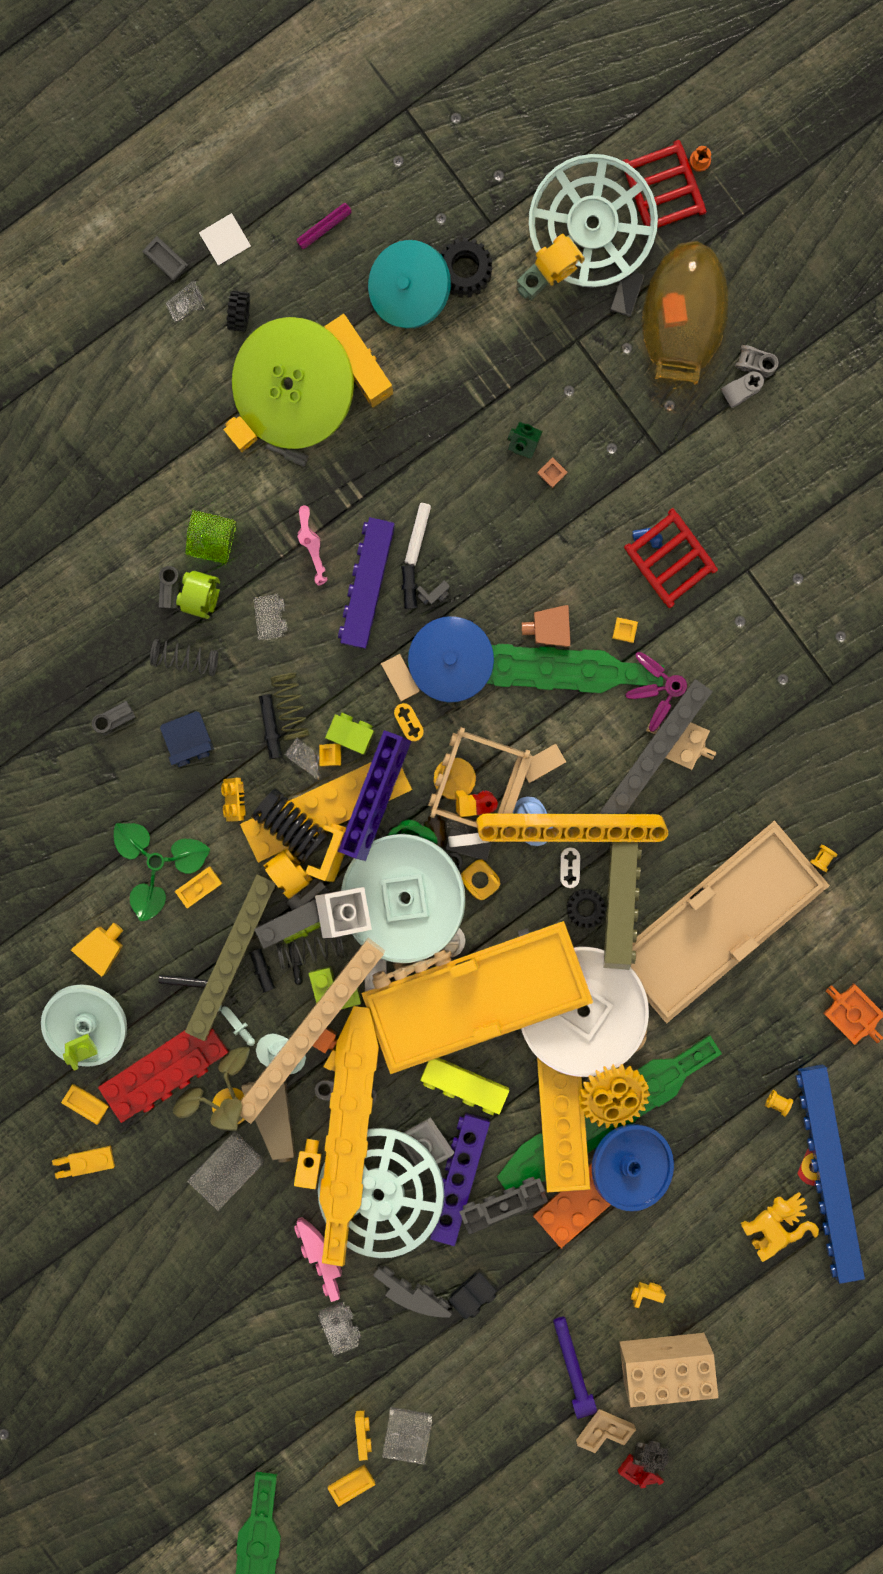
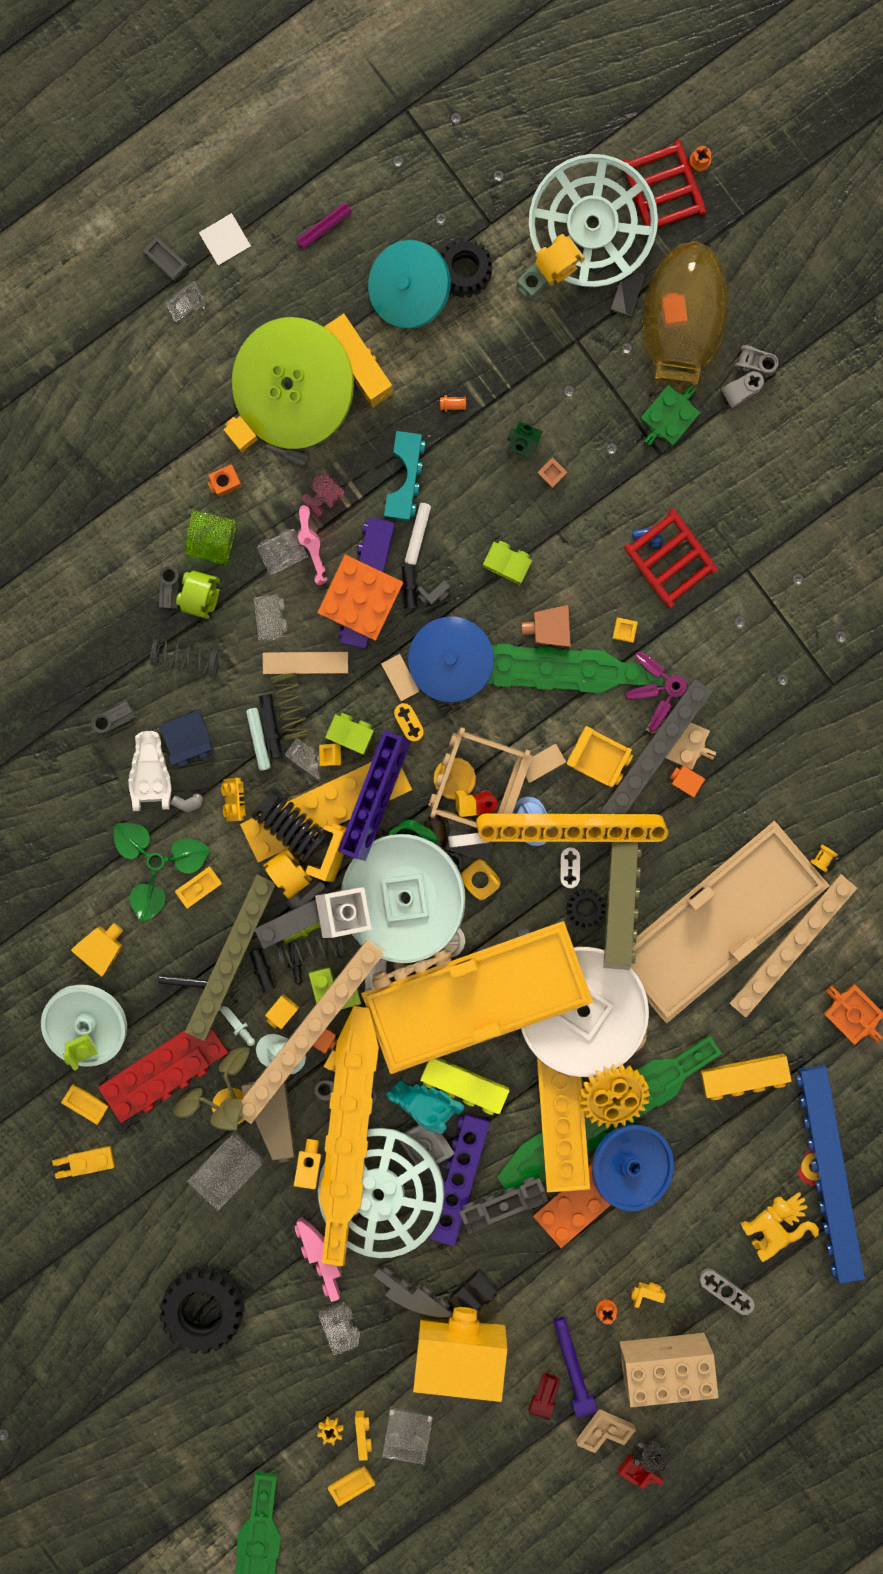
black tyre [227,291,250,332] -> none
yellow bush [765,1090,793,1117] -> none
none -> white animal [129,731,172,811]
none -> black tyre [160,1265,244,1354]
none -> light grey arm [171,794,203,812]
none -> orange brick [207,464,243,497]
none -> light aqua axle [246,708,271,771]
none -> clear bracket [257,529,308,576]
none -> tan tile [263,652,349,674]
none -> yellow brick [265,994,299,1029]
none -> clear pink brick [301,473,345,518]
none -> orange plate [317,555,403,641]
none -> yellow gear [317,1417,344,1446]
none -> teal arch [384,431,426,522]
none -> teal animal [386,1079,464,1134]
none -> yellow brick [413,1307,507,1402]
none -> orange pin [440,395,466,412]
none -> lime brick [482,541,532,585]
none -> dark red piece [528,1373,560,1420]
none -> yellow panel [566,726,633,788]
none -> orange bush [596,1299,617,1324]
none -> green plate [640,385,701,446]
none -> orange brick [670,766,705,797]
none -> light grey beam [699,1268,755,1315]
none -> yellow brick [700,1054,792,1100]
none -> tan plate [729,874,857,1017]

